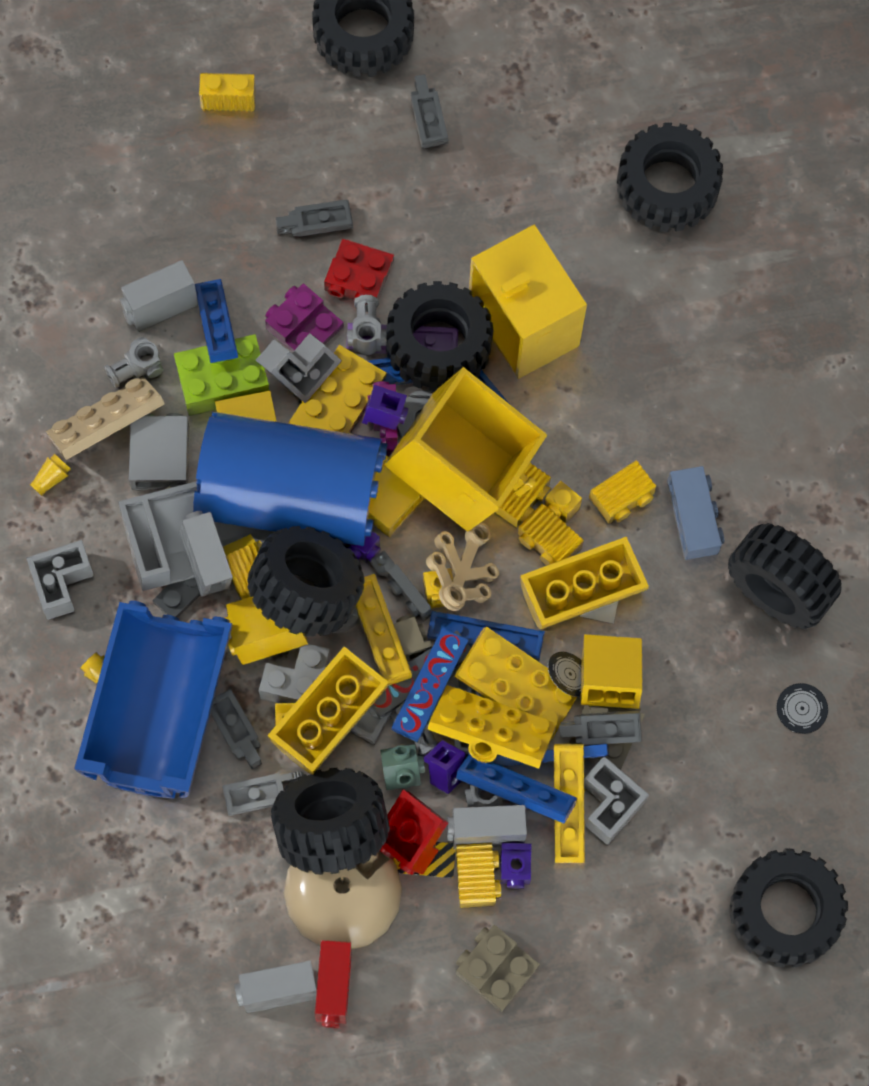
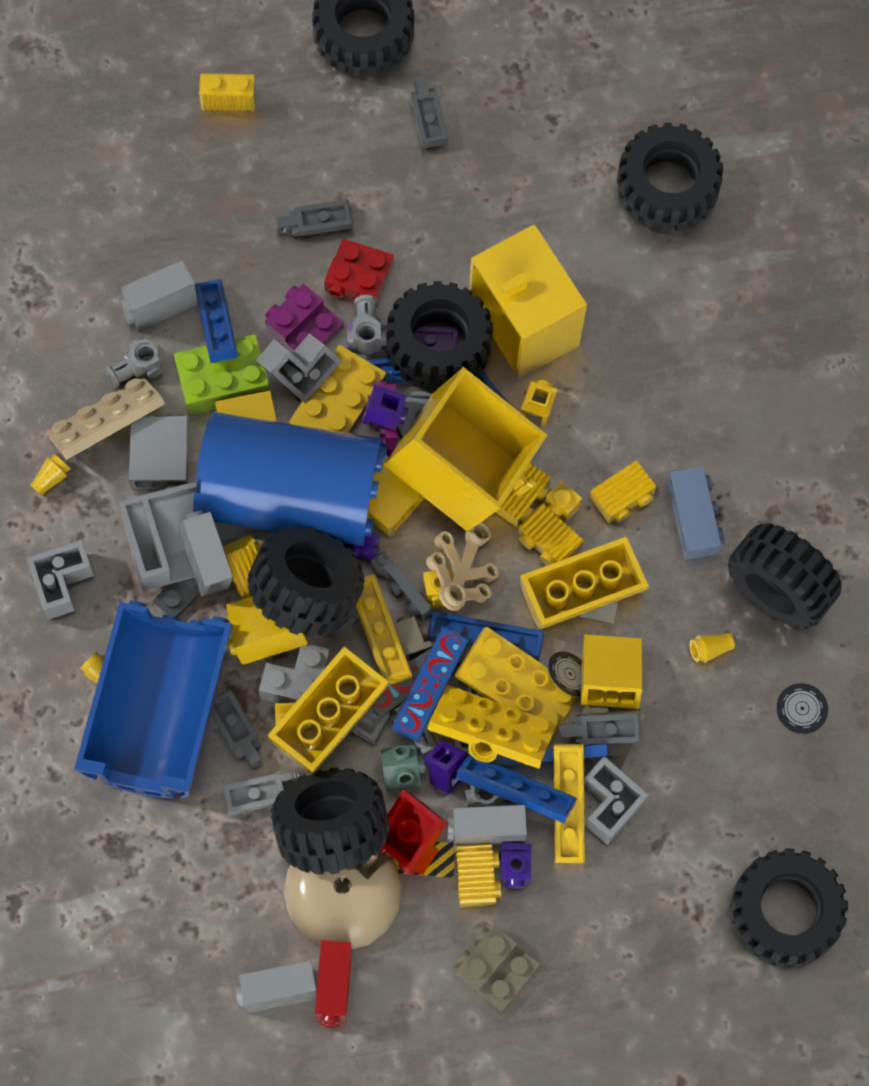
none -> yellow window [520,380,558,427]
none -> yellow cone [690,633,735,663]

